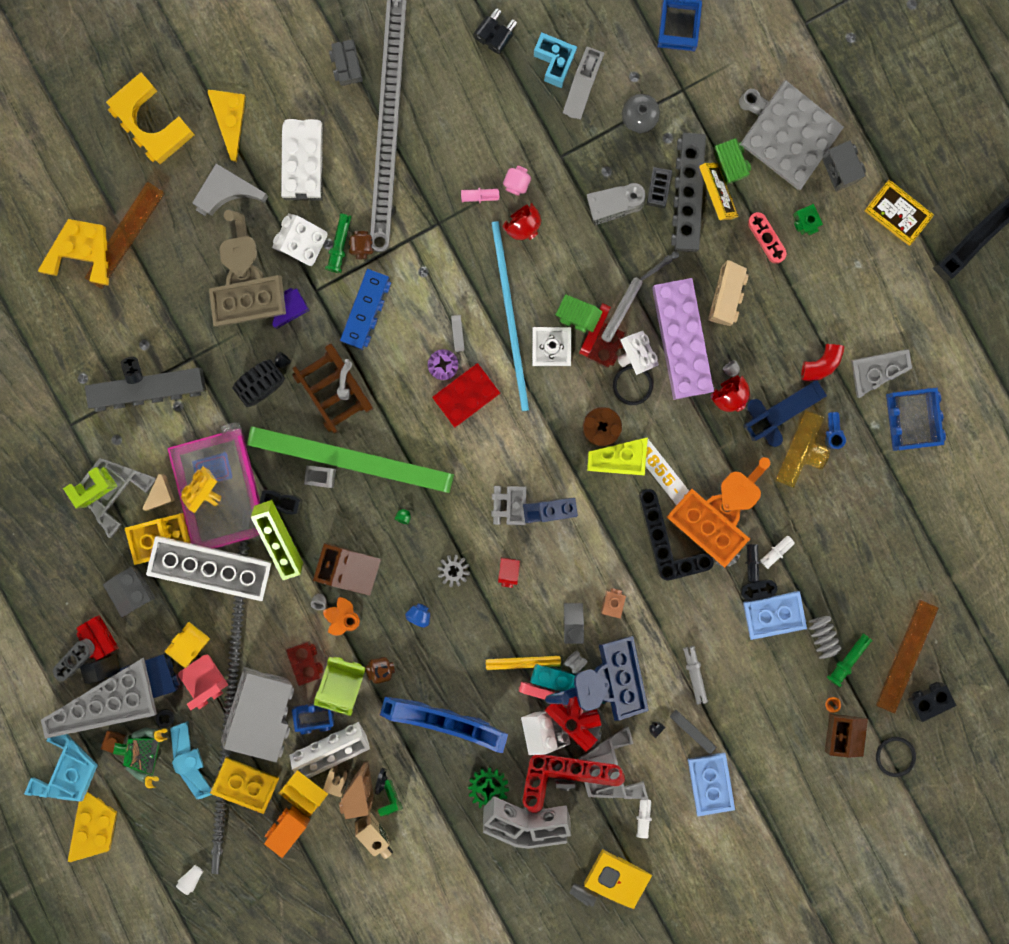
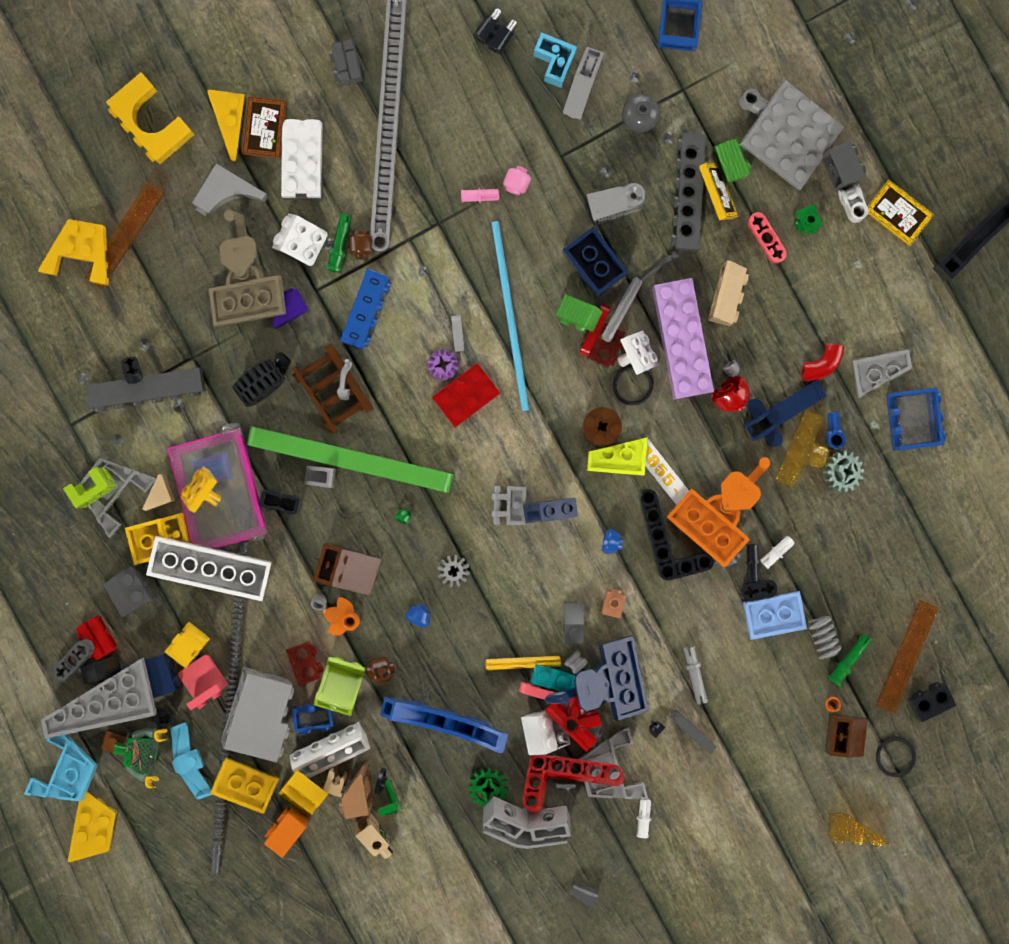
white cone [176,865,204,895] -> none
lime brick [251,500,303,580] -> none
slope [498,557,520,588] -> none
red cylinder [502,203,541,240] -> none
white plate [532,327,571,366] -> none
yellow slope [584,849,652,909] -> none
black slope [646,167,672,209] -> none
light blue tile [687,752,735,816] -> none
none -> tile [242,96,287,159]
none -> dark blue brick [562,226,629,298]
none -> blue cone [602,528,624,554]
none -> sand green gear [823,450,864,492]
none -> clear yellow slope [827,812,889,847]
none -> white piece [838,184,868,223]

